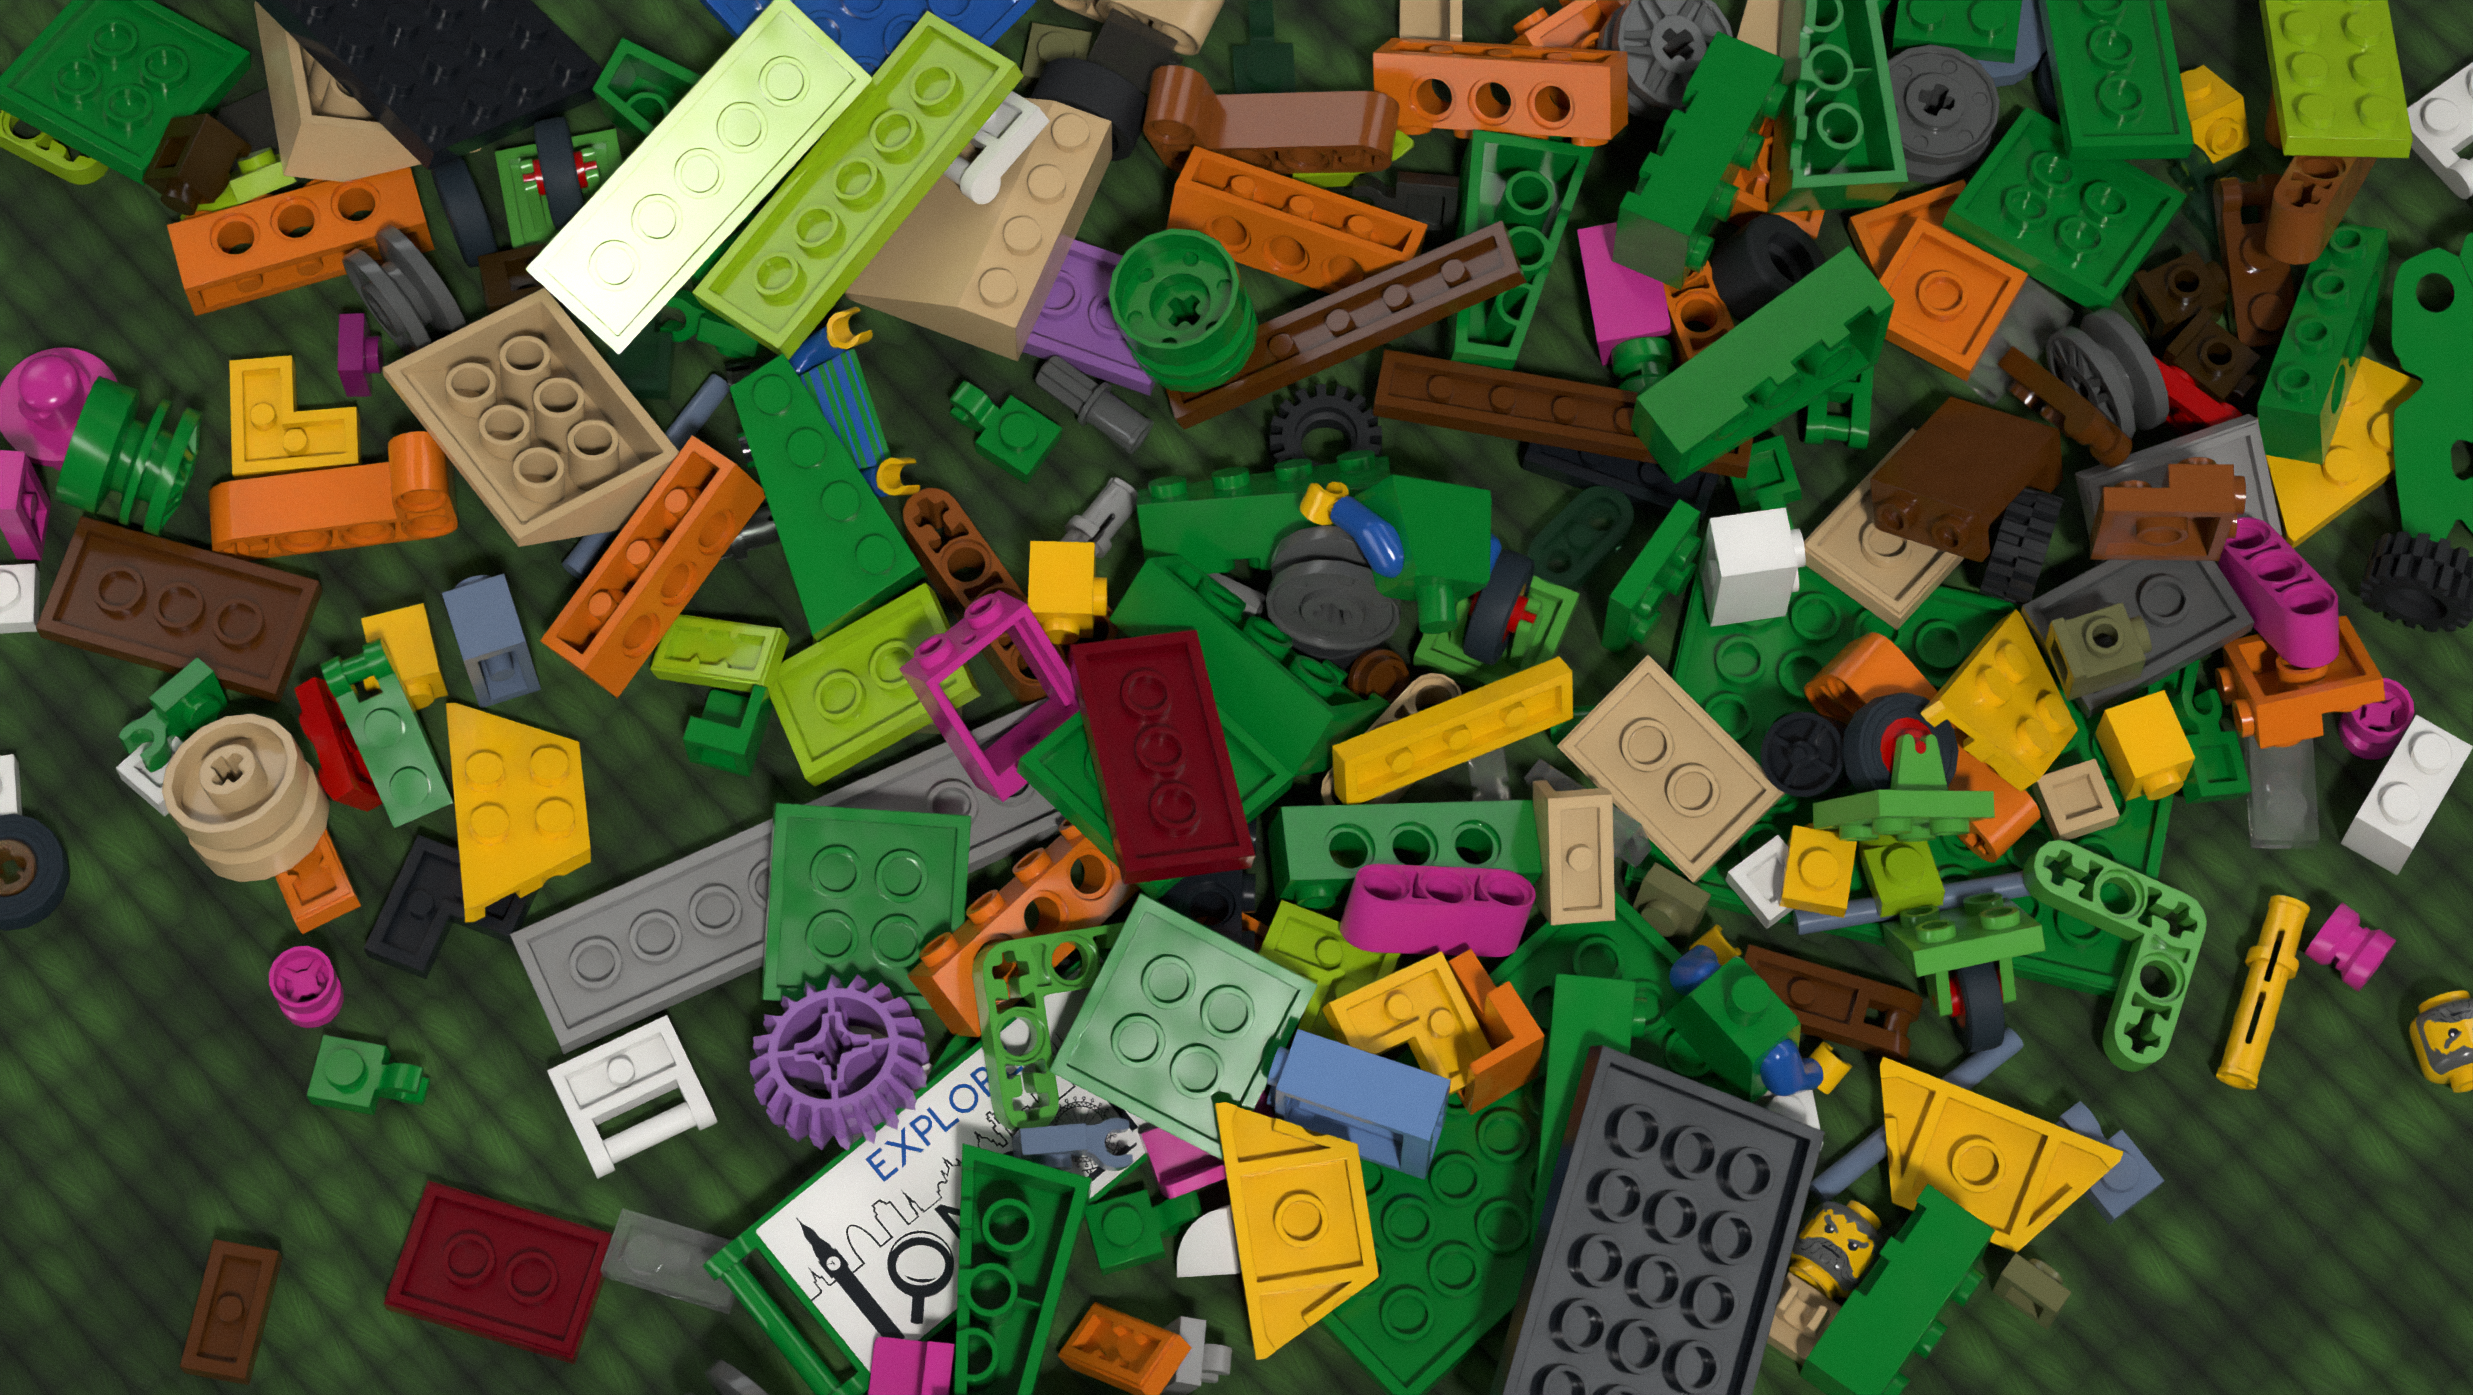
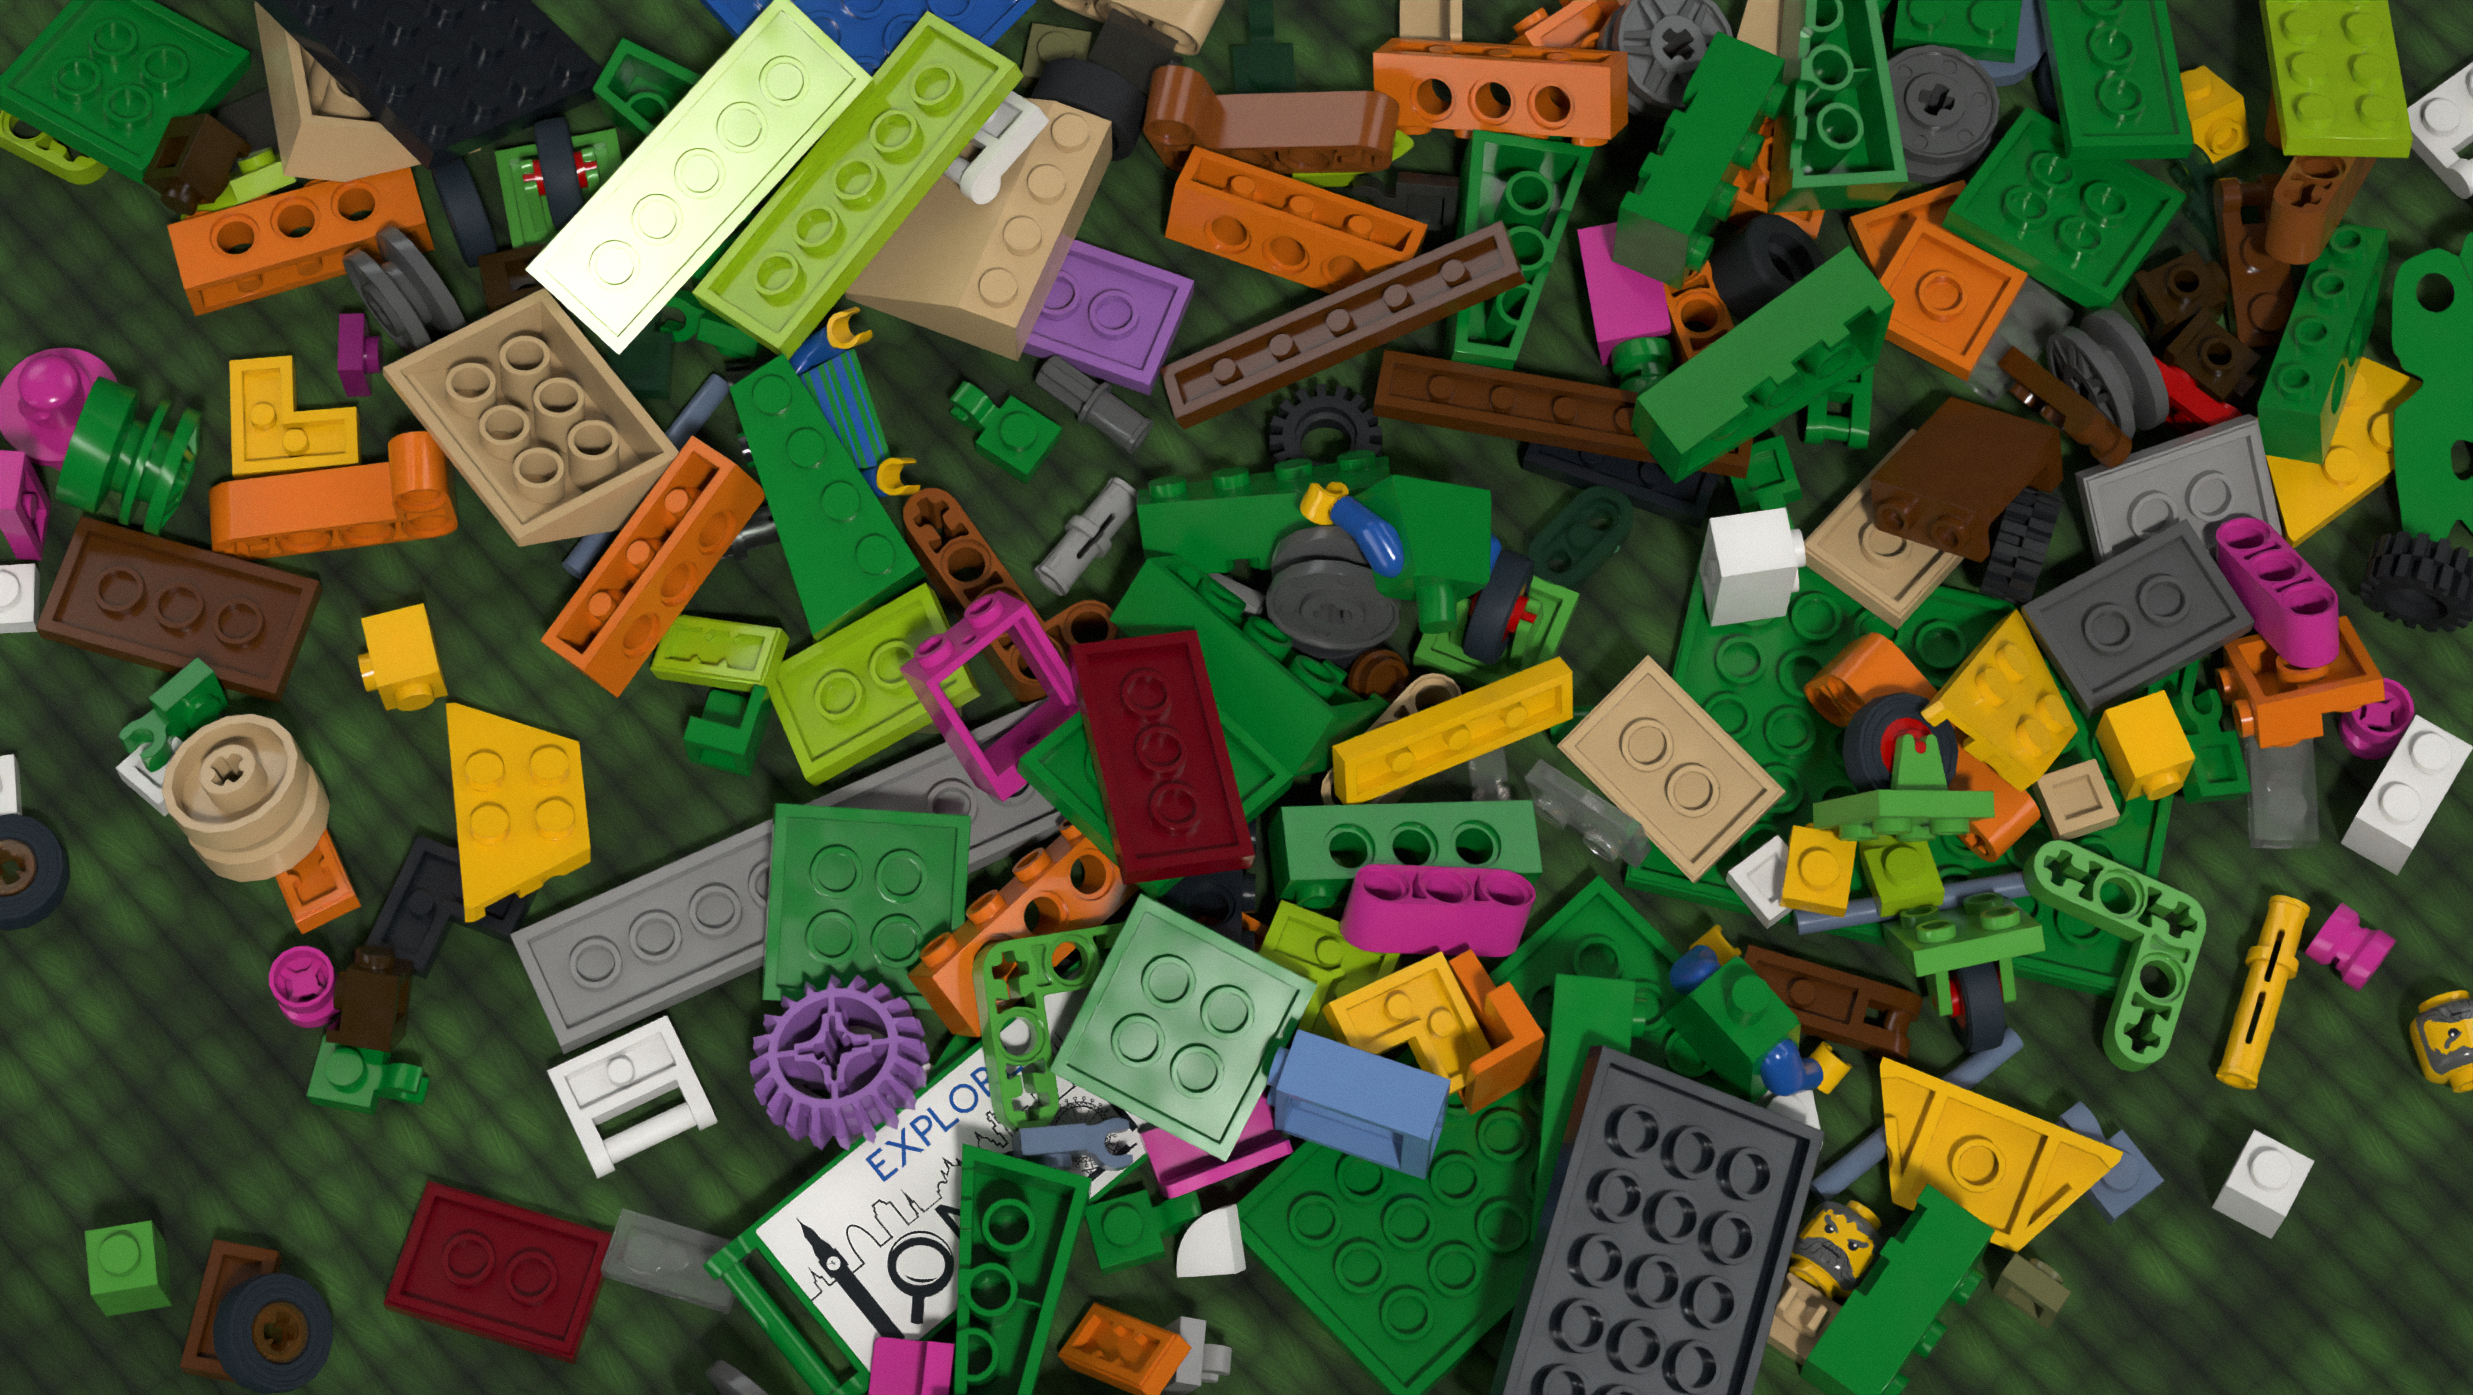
red plate [294,677,383,812] -> none
green plate [320,638,454,828] -> none
sand blue brick [442,574,541,709] -> none
yellow brick [1028,541,1108,645] -> none
green wheel [1108,228,1259,393] -> none
yellow wing [1215,1102,1379,1360] -> none
tan panel [1533,780,1615,925] -> none
green plate [1601,499,1702,658] -> none
olive plate [1633,862,1711,948] -> none
black wheel [1761,712,1852,799] -> none
olive brick [2045,602,2152,701] -> none
dark orange plate [2090,457,2246,561] -> none
none -> bright green brick [85,1220,172,1316]
none -> black bush [213,1272,333,1394]
none -> dark brown brick [325,945,414,1052]
none -> white brick [2212,1129,2314,1239]

